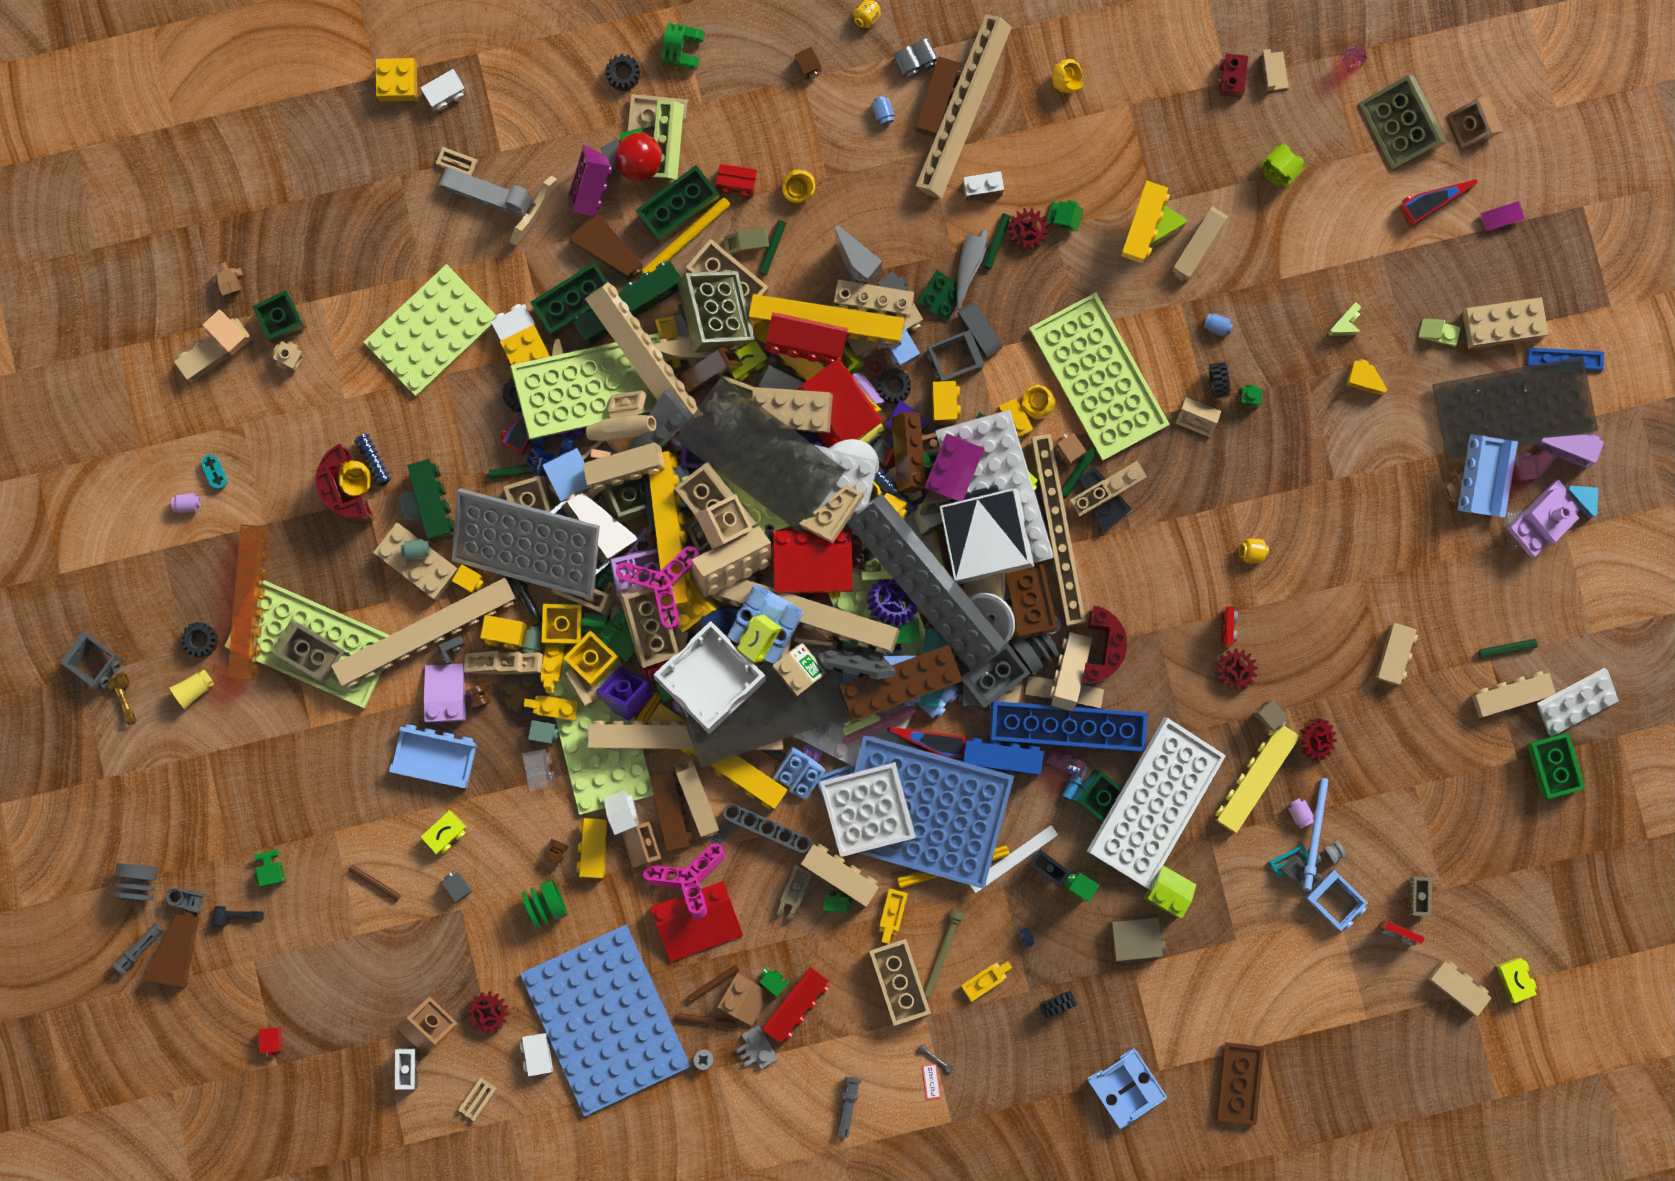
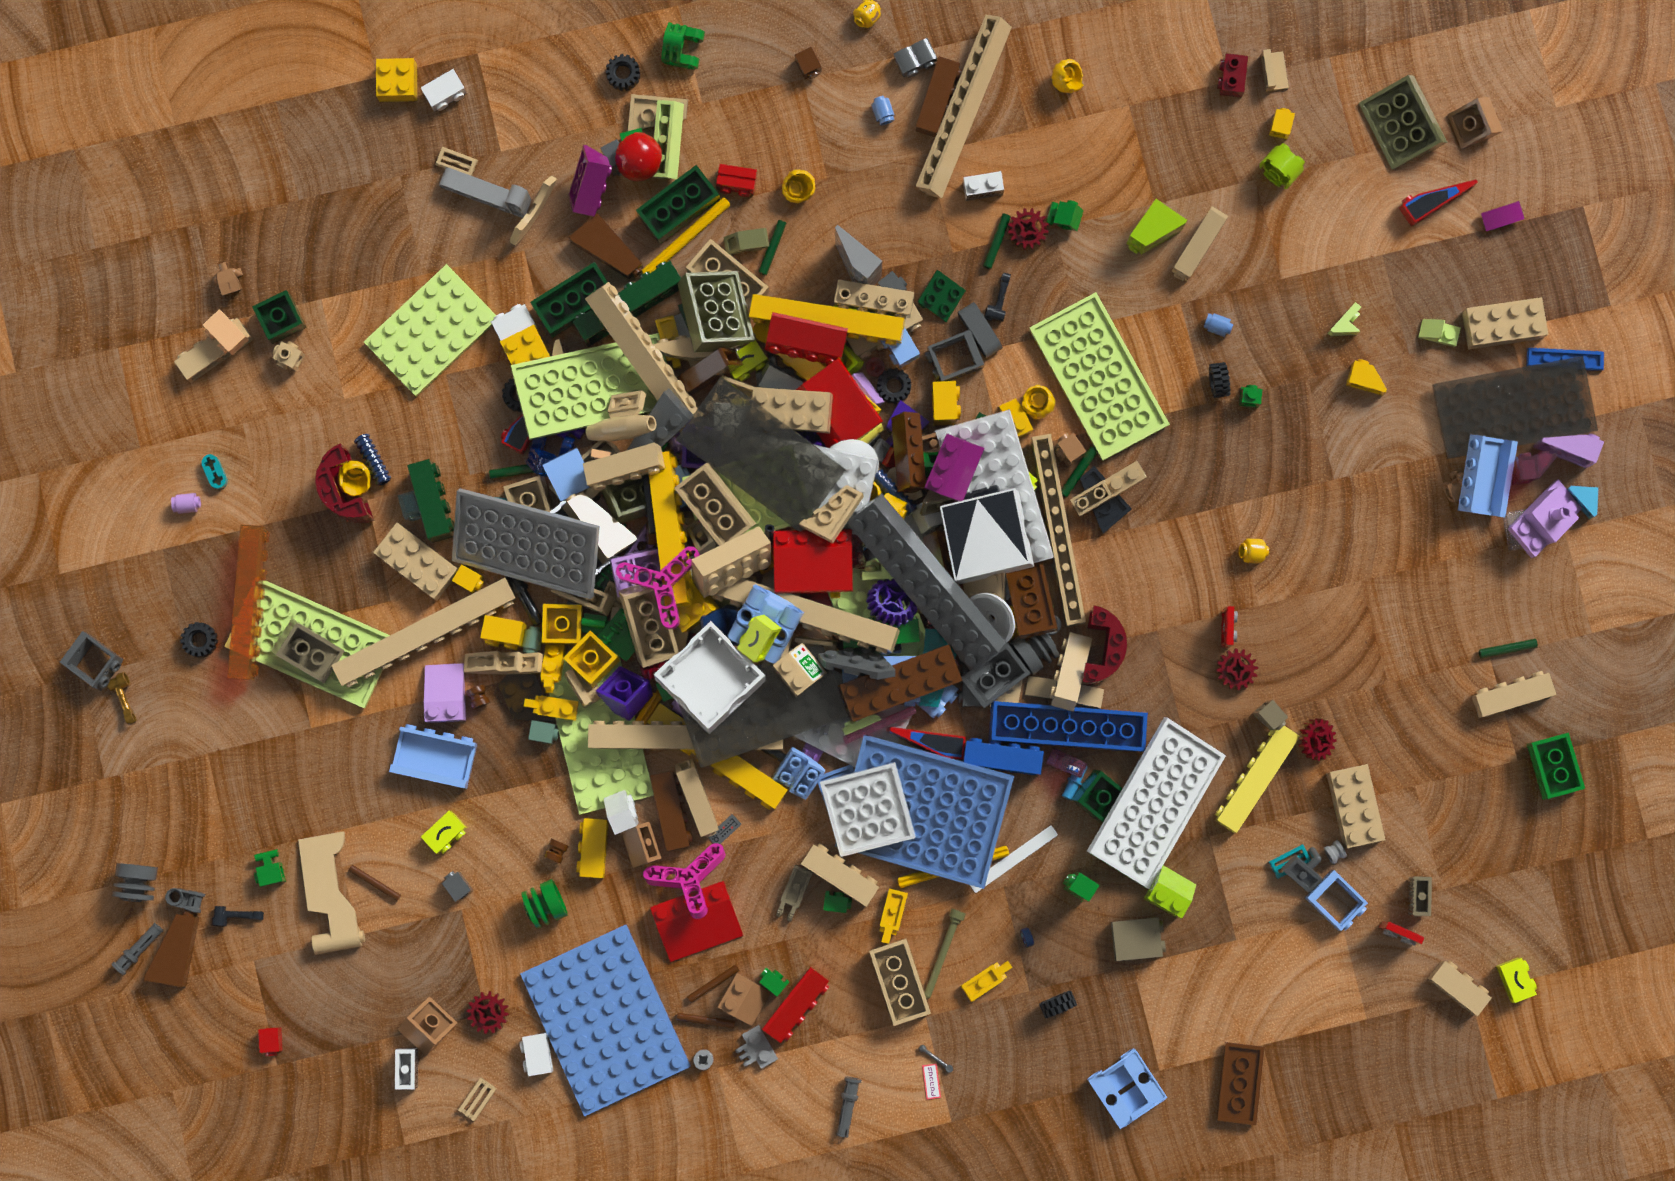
light yellow plant [169,669,215,709] -> none
sand green brick [401,539,430,560] -> none
dark grey bracket [438,636,465,664] -> none
clear brick [522,749,556,792] -> none
tan slope [695,494,753,549] -> none
dark grey beam [723,804,812,854] -> none
light grey piece [957,230,988,311] -> none
black slope [1027,849,1071,888] -> none
yellow brick [1121,180,1170,263] -> none
tan panel [1175,397,1221,438] -> none
lavender brick [1288,798,1314,828] -> none
light blue bar [1303,778,1328,891] -> none
clear pink leg [1339,44,1367,73] -> none
tan brick [1375,623,1418,686] -> none
white plate [1537,668,1619,737] -> none
none -> tan door [298,831,365,955]
none -> black brick [984,272,1011,322]
none -> yellow brick [1269,108,1295,140]
none -> tan brick [1326,764,1385,849]

